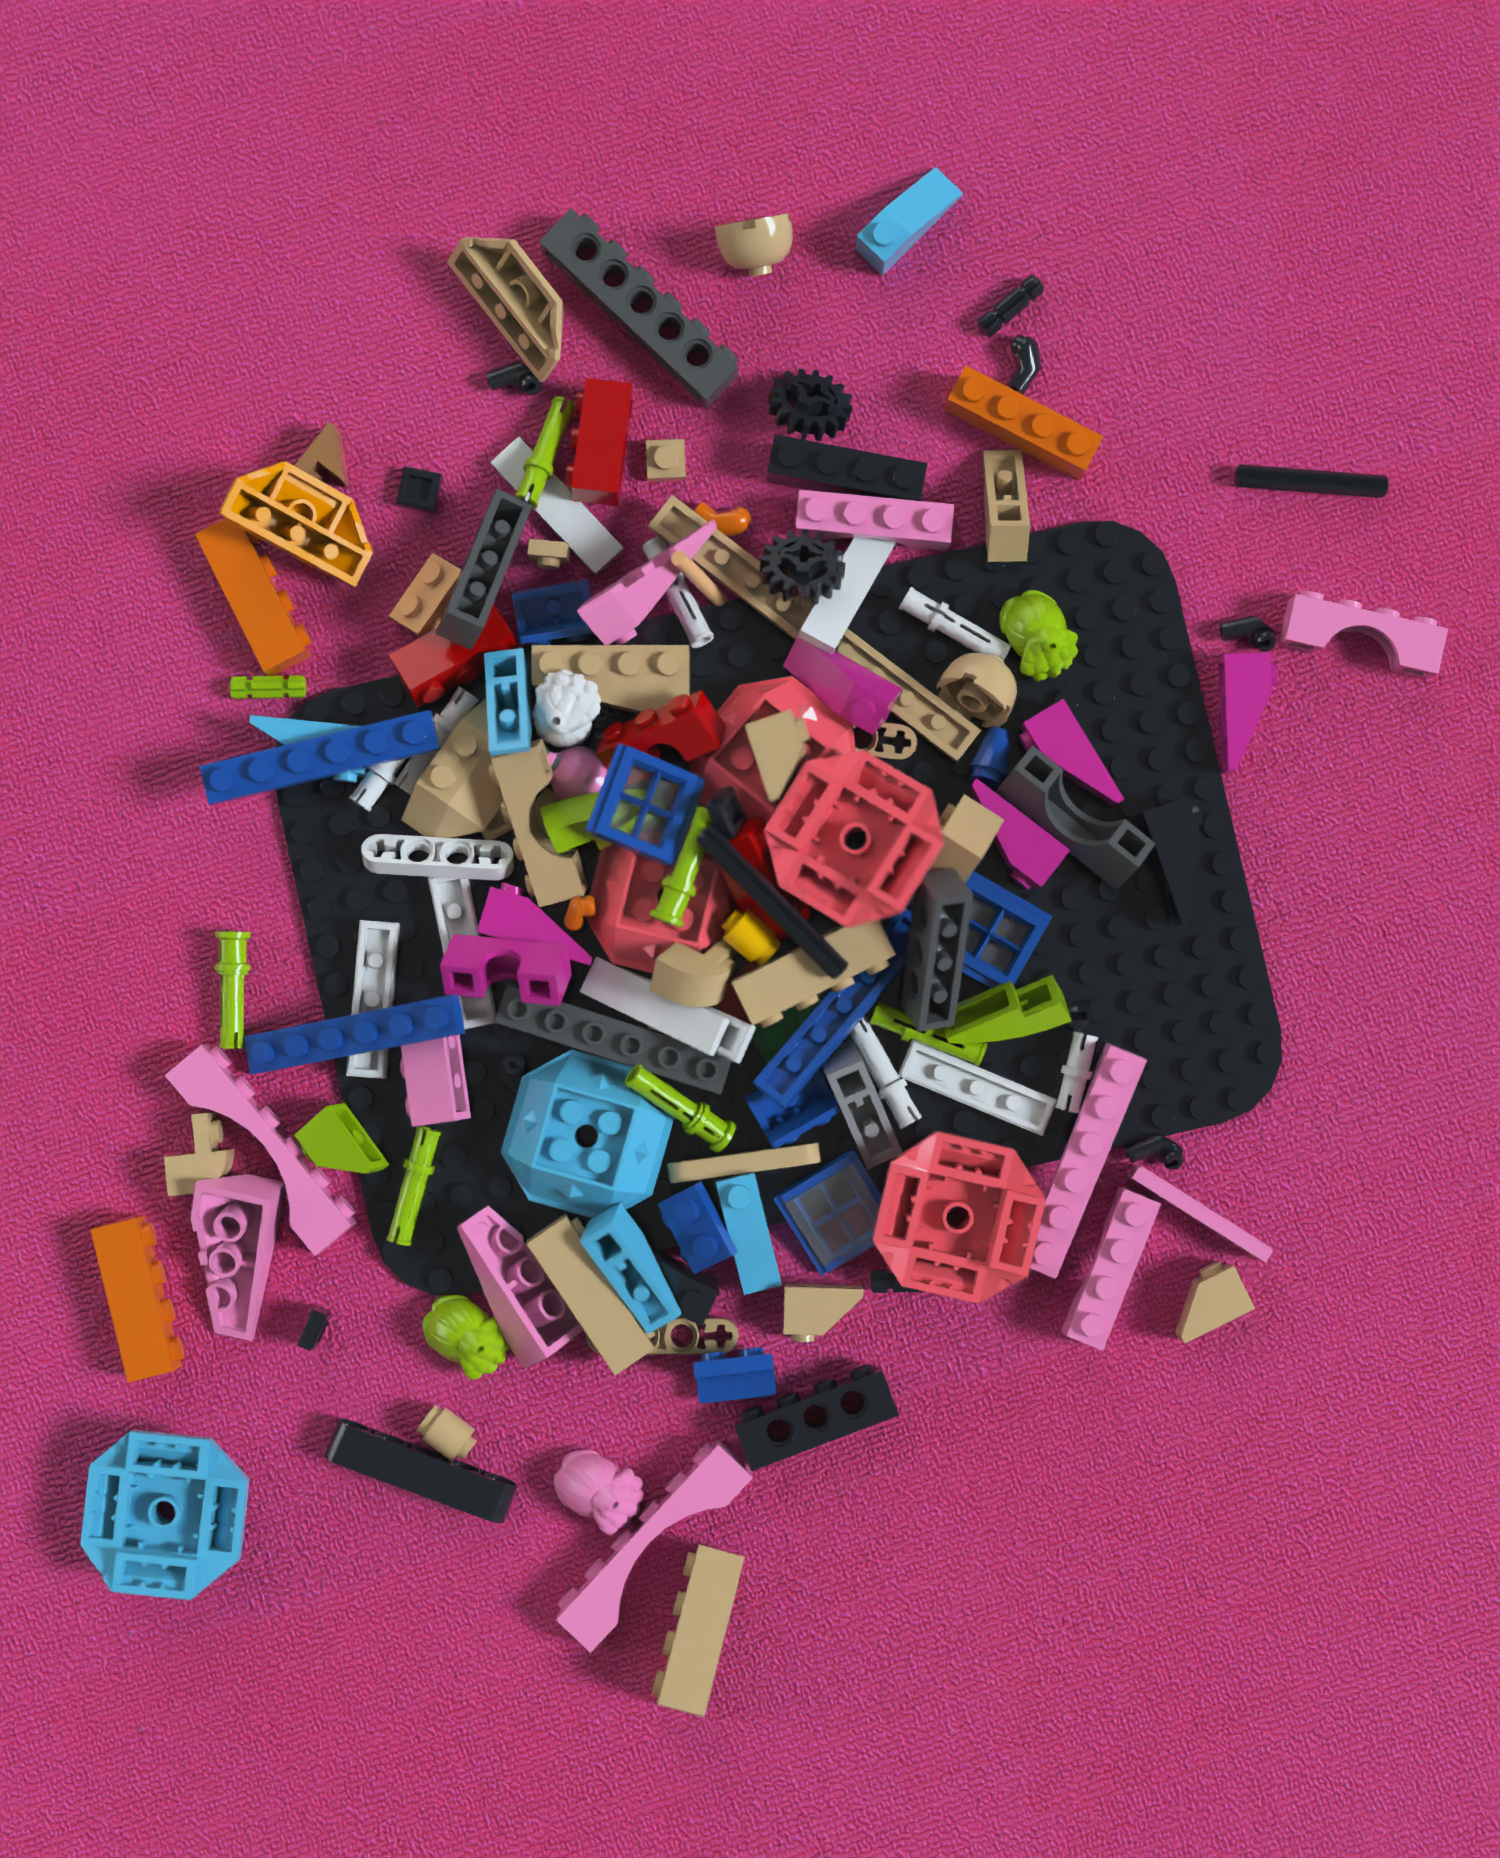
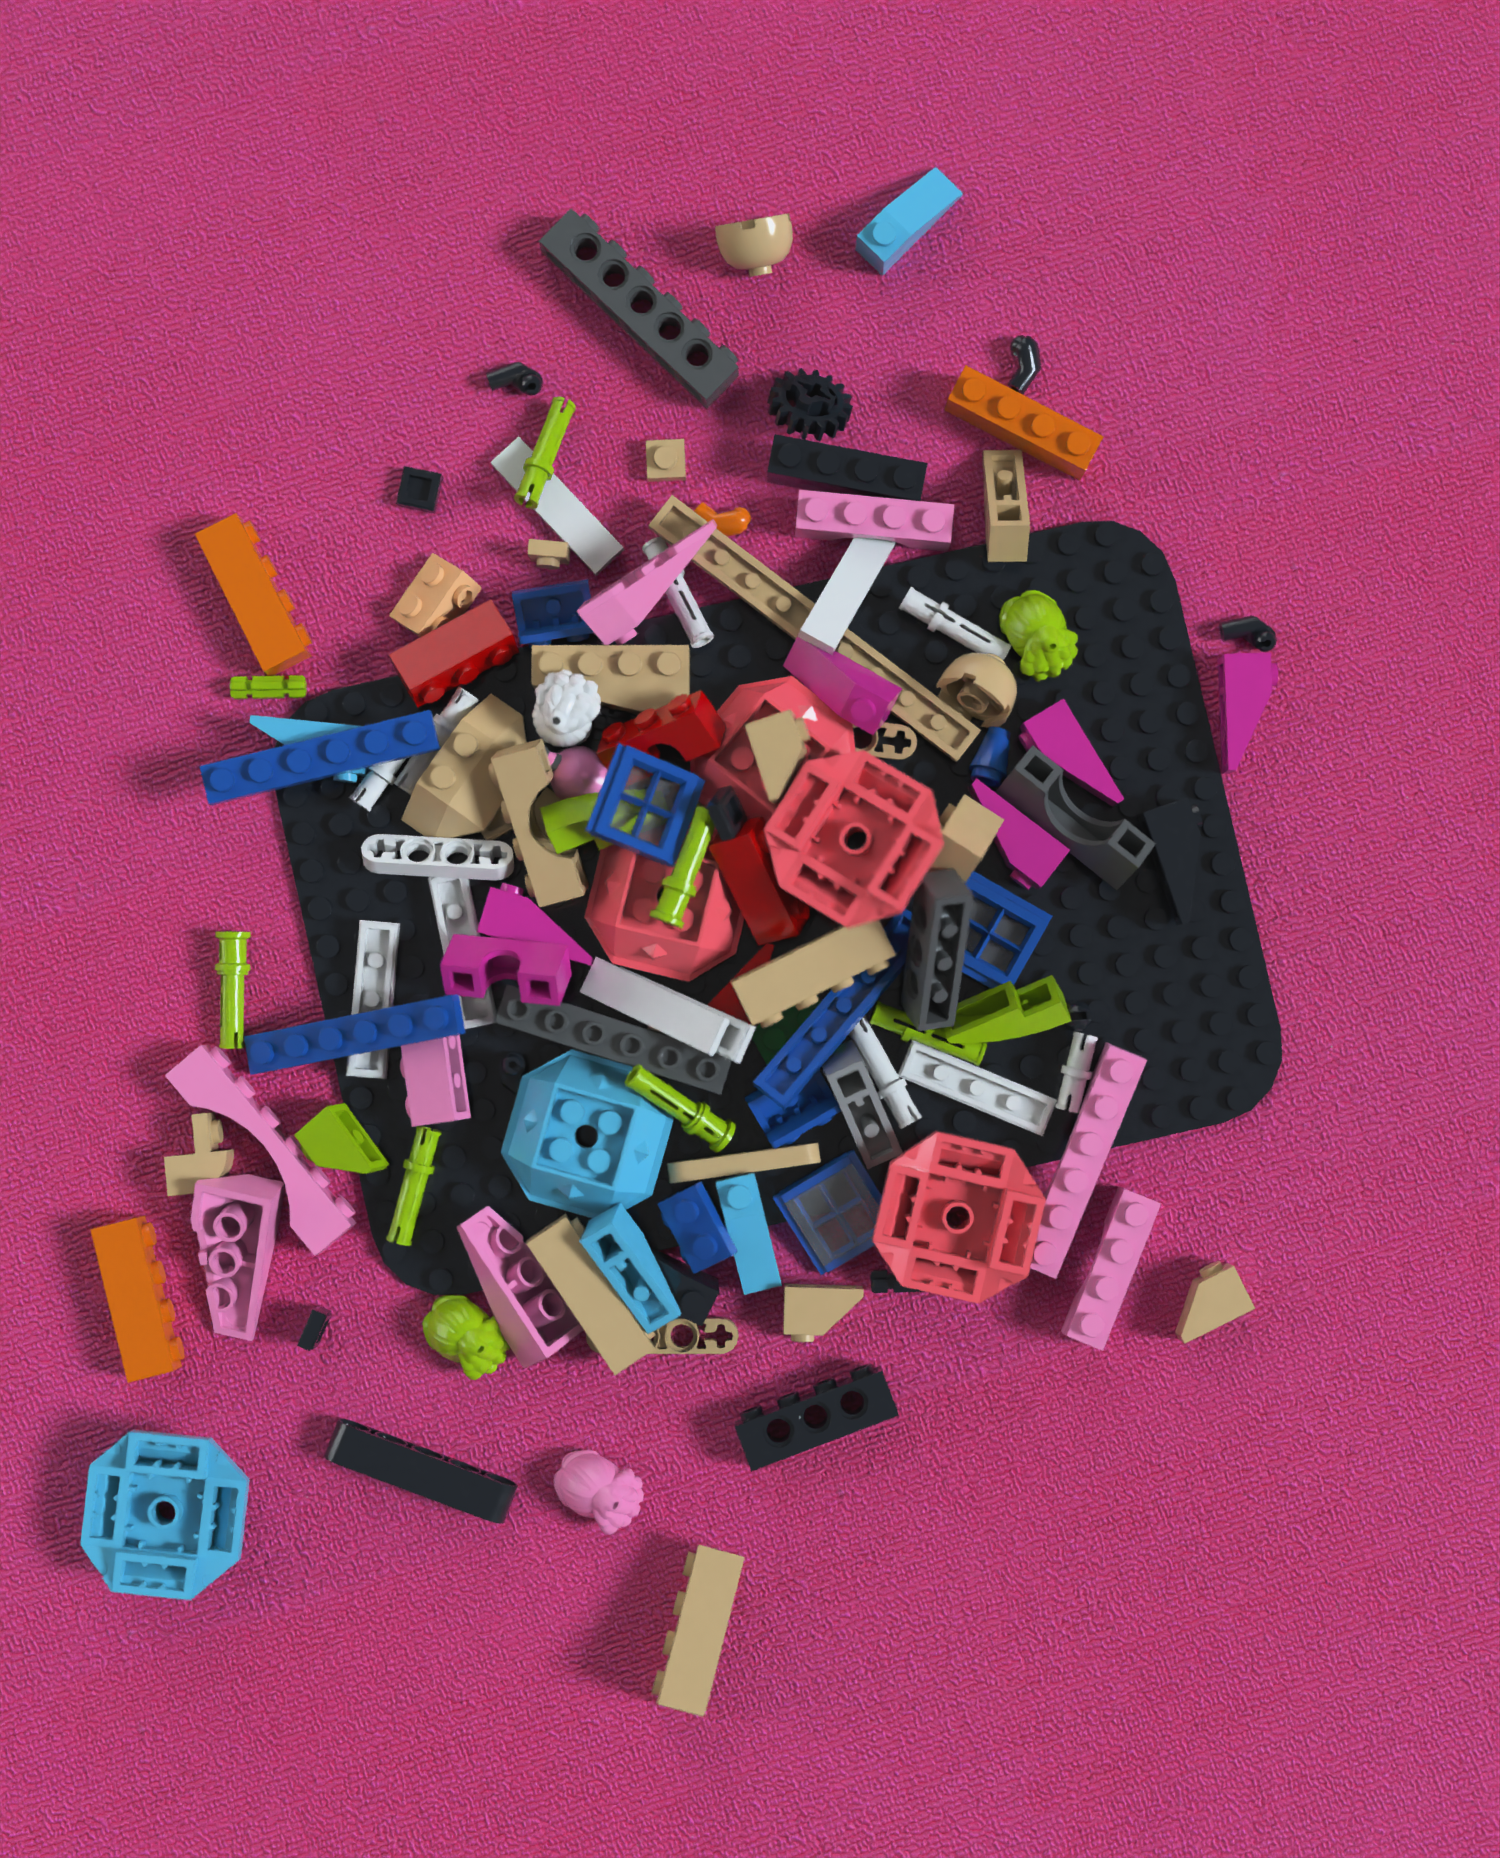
light orange wedge [218,461,373,587] -> none
medium nougat slope [294,421,348,487] -> none
tan brick [417,1405,477,1462] -> none
dark grey brick [435,489,532,650] -> none
tan wedge [447,237,564,383] -> none
medium azure slope [484,648,533,756] -> none
bright pink arch [556,1440,753,1653] -> none
orange arm [564,895,596,932] -> none
red brick [565,378,633,507] -> none
tan brick [649,939,736,1007] -> none
light nougat bar [671,550,727,606] -> none
blue bracket [693,1347,776,1404] -> none
black axle [696,825,849,979] -> none
yellow brick [721,908,781,966] -> none
black gear [760,530,846,606] -> none
black axle [977,275,1044,337] -> none
black arm [1124,1134,1184,1170] -> none
bright pink tile [1127,1165,1273,1263] -> none
black axle [1234,464,1389,498] -> none
bright pink arch [1278,591,1448,679] -> none

